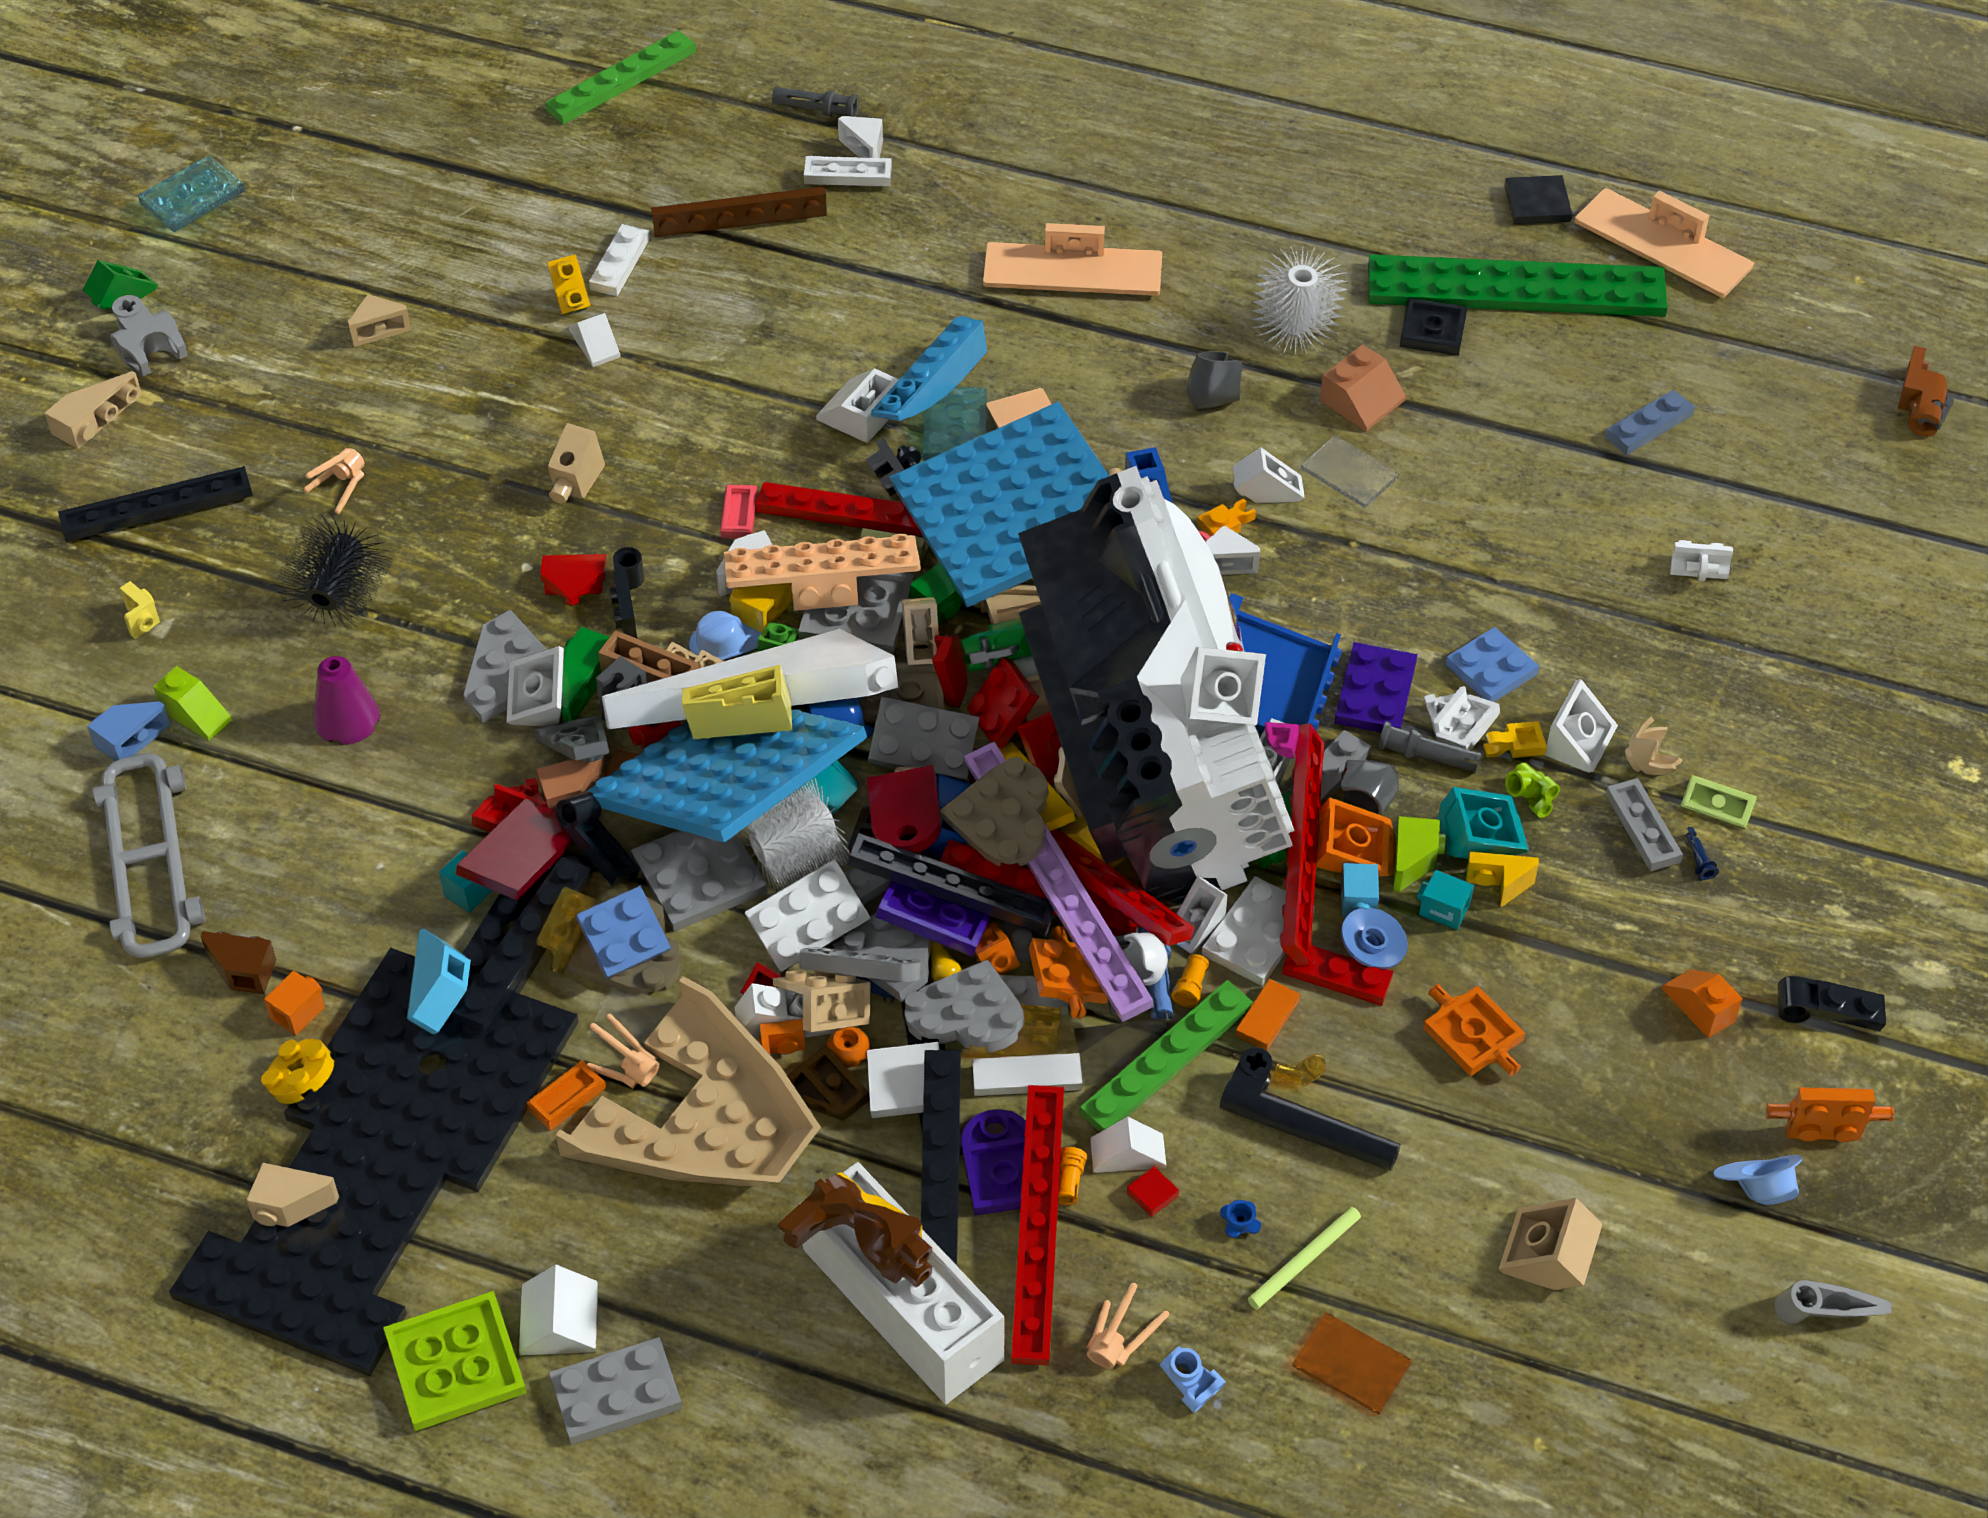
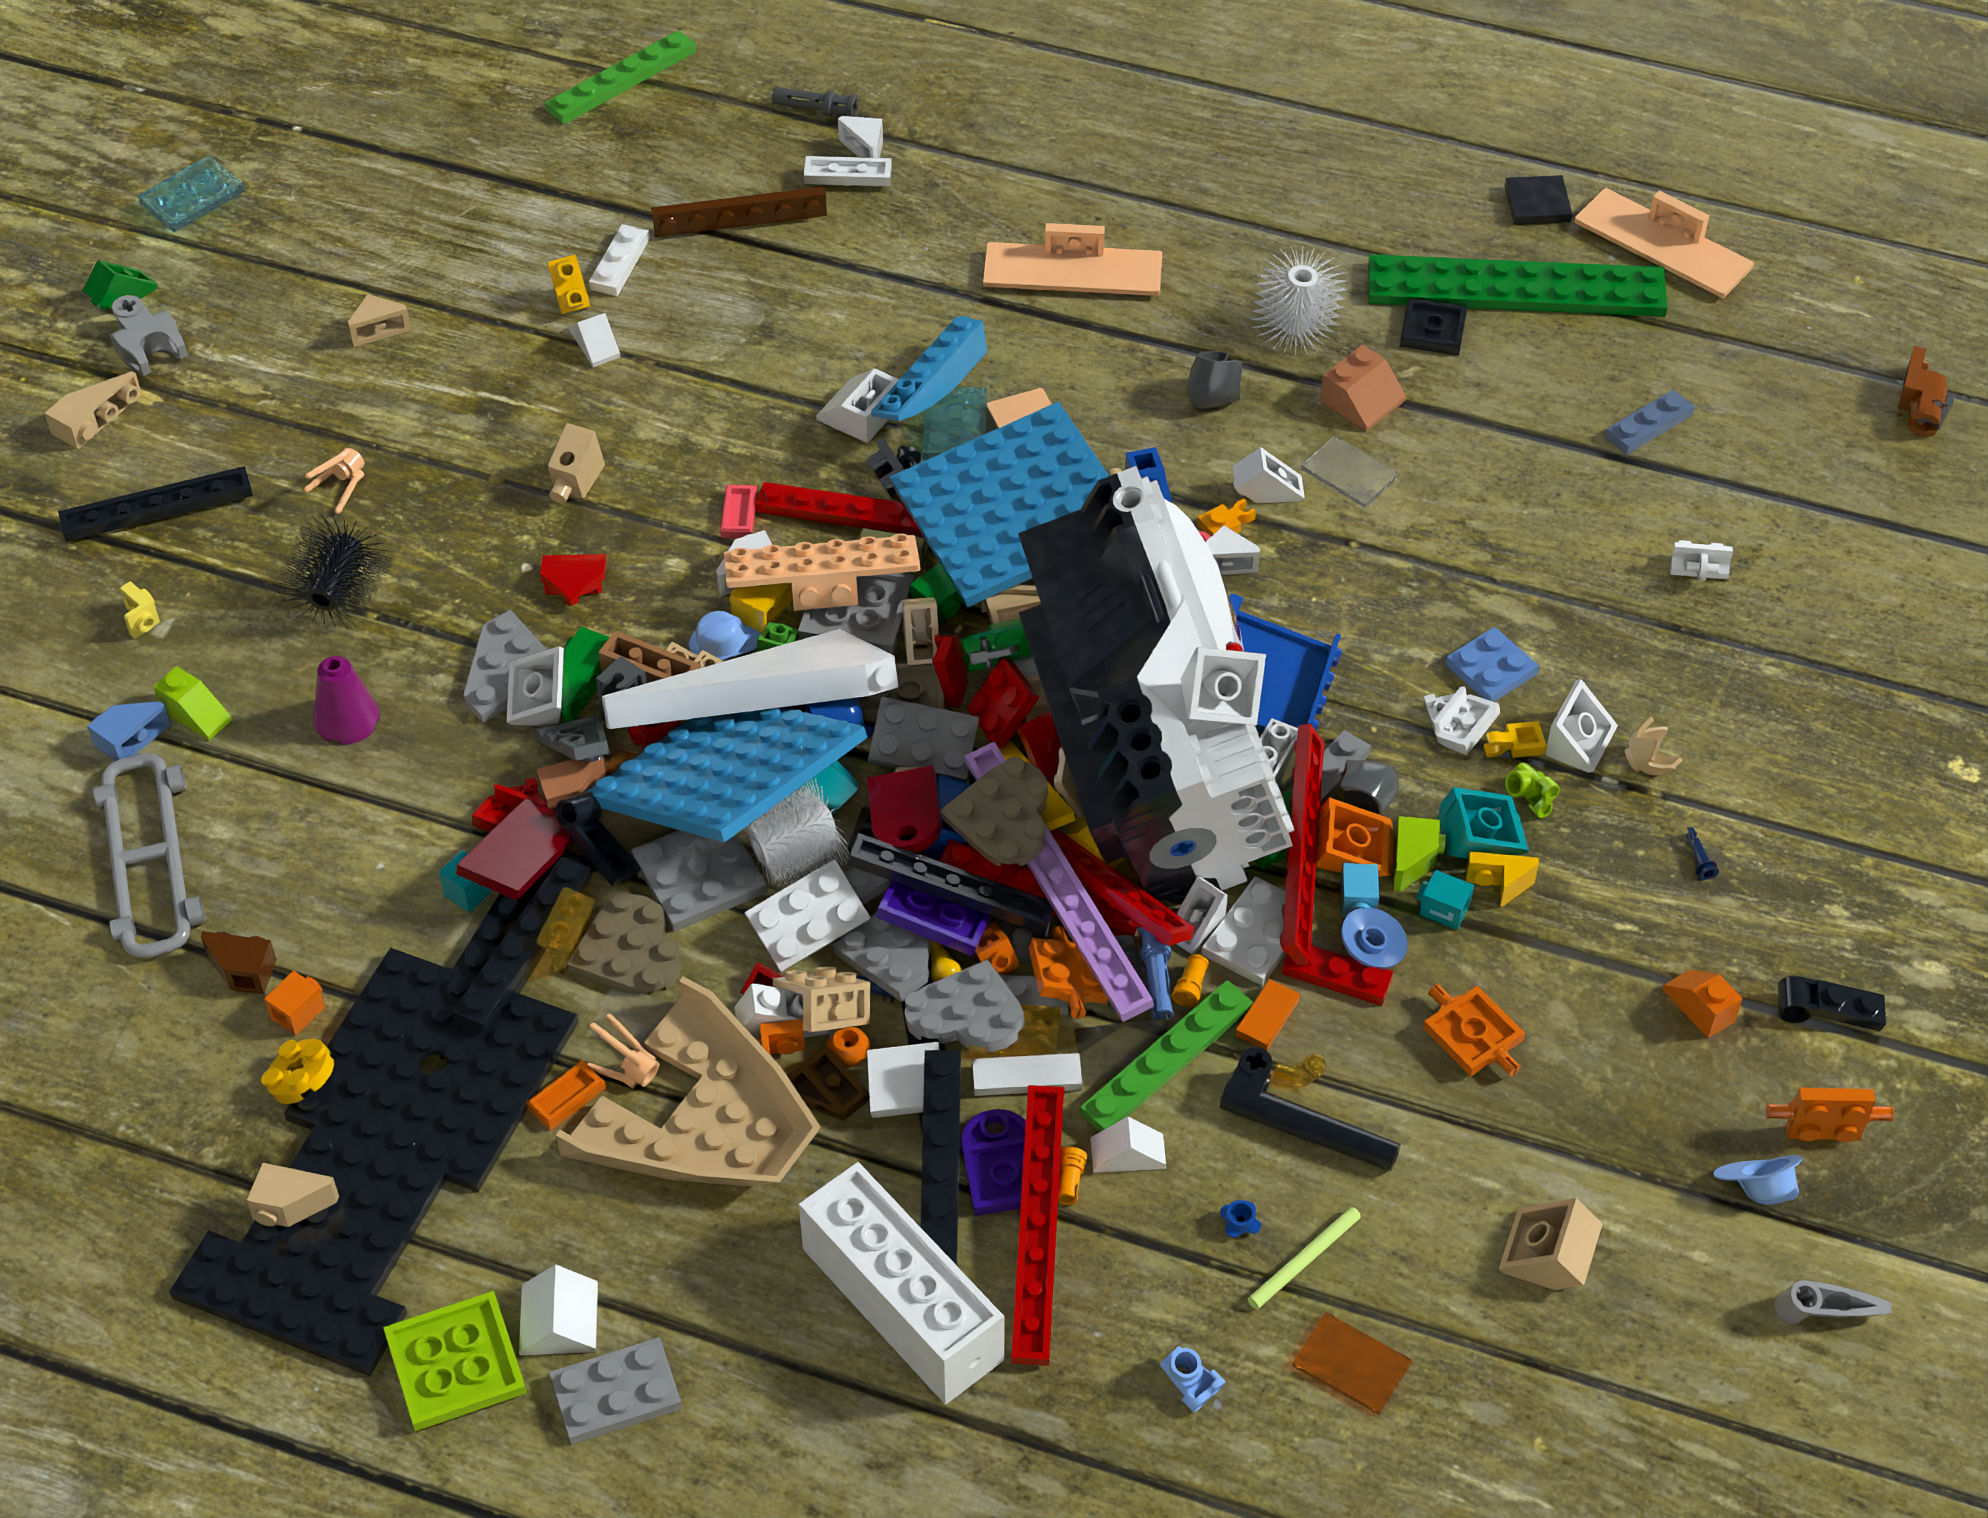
medium azure slope [407,928,471,1035] -> none
medium blue plate [576,886,671,980] -> none
black plate [609,547,644,639] -> none
light yellow wedge [682,665,792,739] -> none
reddish brown hips [778,1172,932,1288] -> none
light grey beam [799,947,921,982] -> none
light nougat plant [1086,1283,1169,1369] -> none
white hair [1123,933,1168,987] -> none
red tile [1127,1166,1179,1217] -> none
dark pink tile [1265,722,1299,759] -> none
dark purple plate [1334,642,1418,733] -> none
dark grey pin [1378,721,1481,773] -> none
light grey plate [1605,778,1683,872] -> none
yellowish green slope [1680,775,1757,829] -> none

